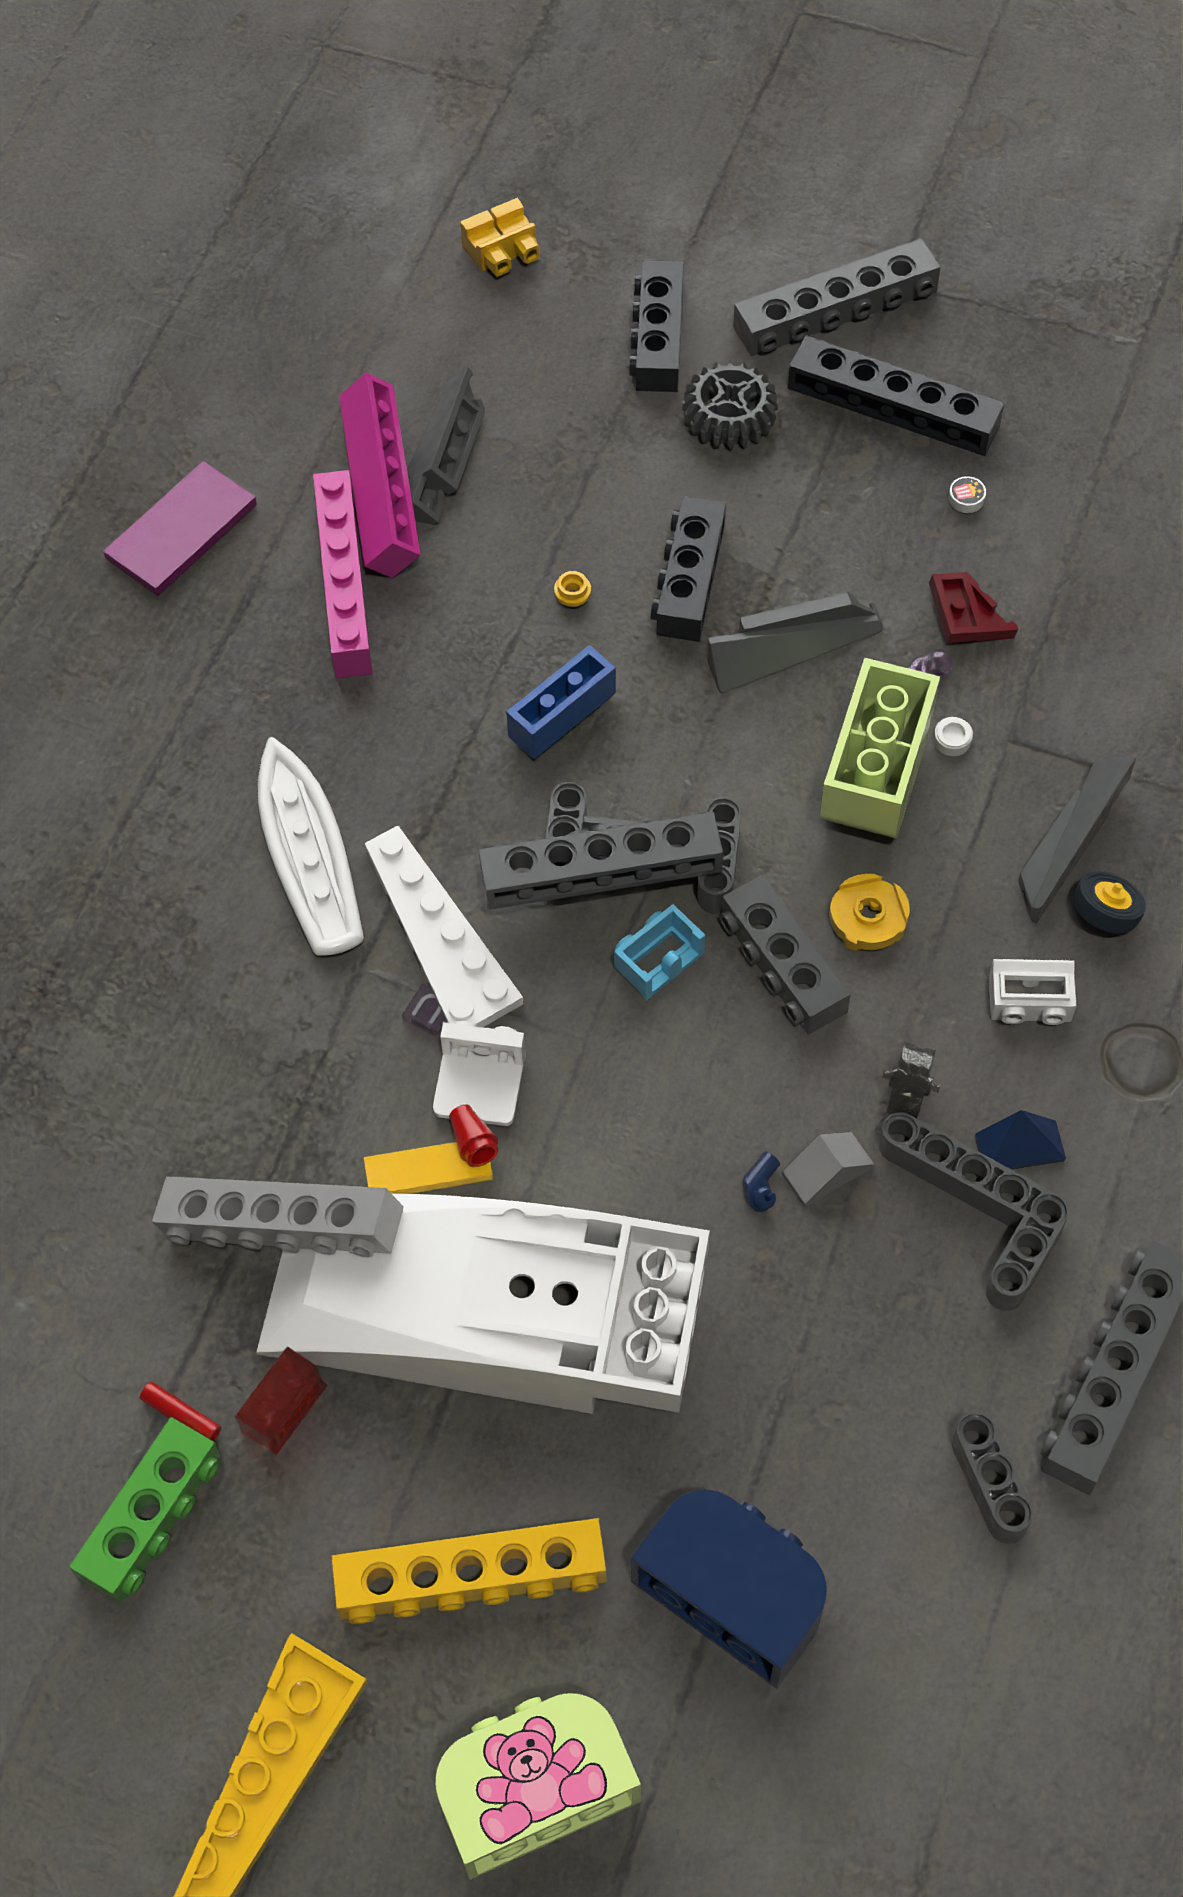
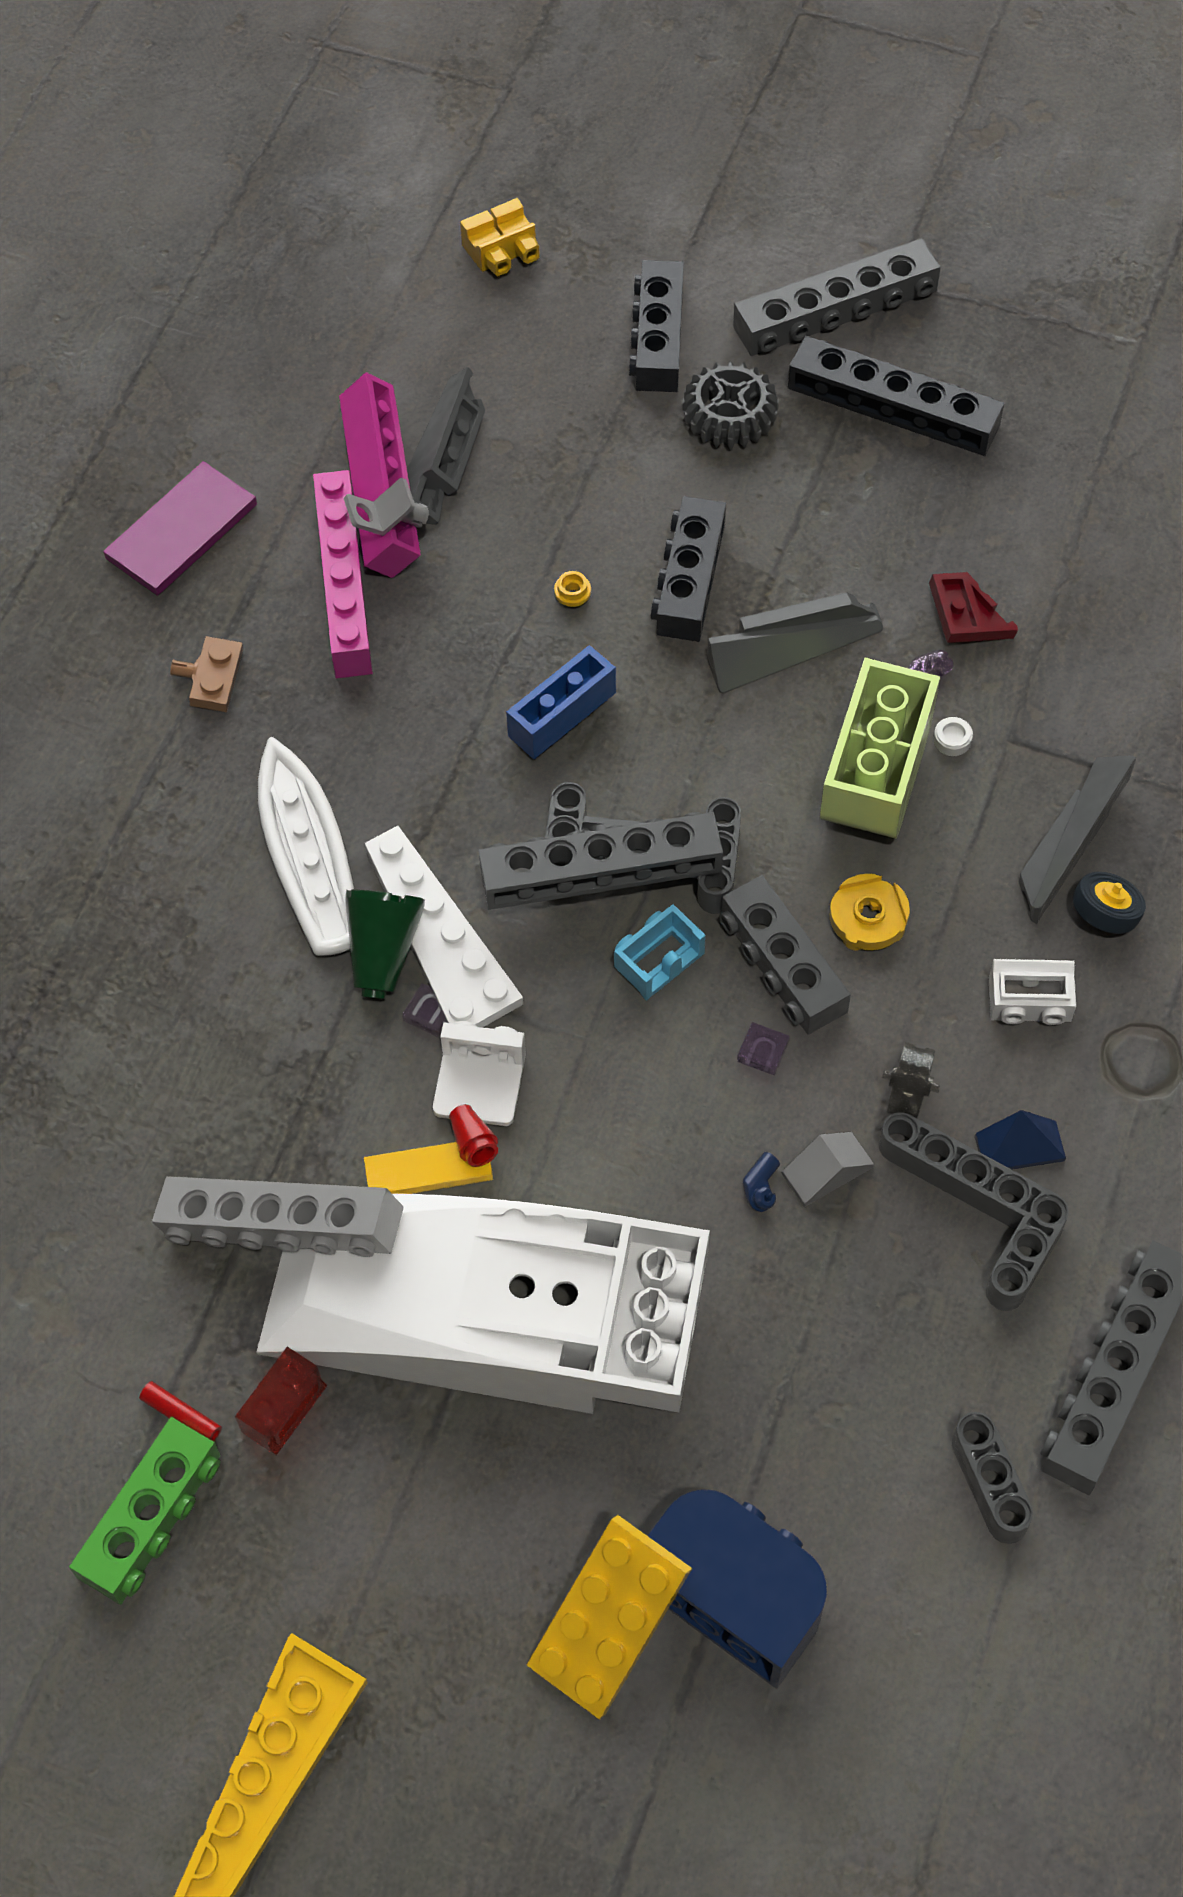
yellow brick [332,1518,607,1624] -> none
brick [436,1693,641,1880] -> none
tile [949,476,986,513] -> none
none -> medium nougat plate [170,636,243,712]
none -> light grey bracket [344,478,429,536]
none -> dark green cone [345,889,425,999]
none -> yellow plate [527,1515,692,1720]
none -> clear purple tile [737,1022,790,1076]

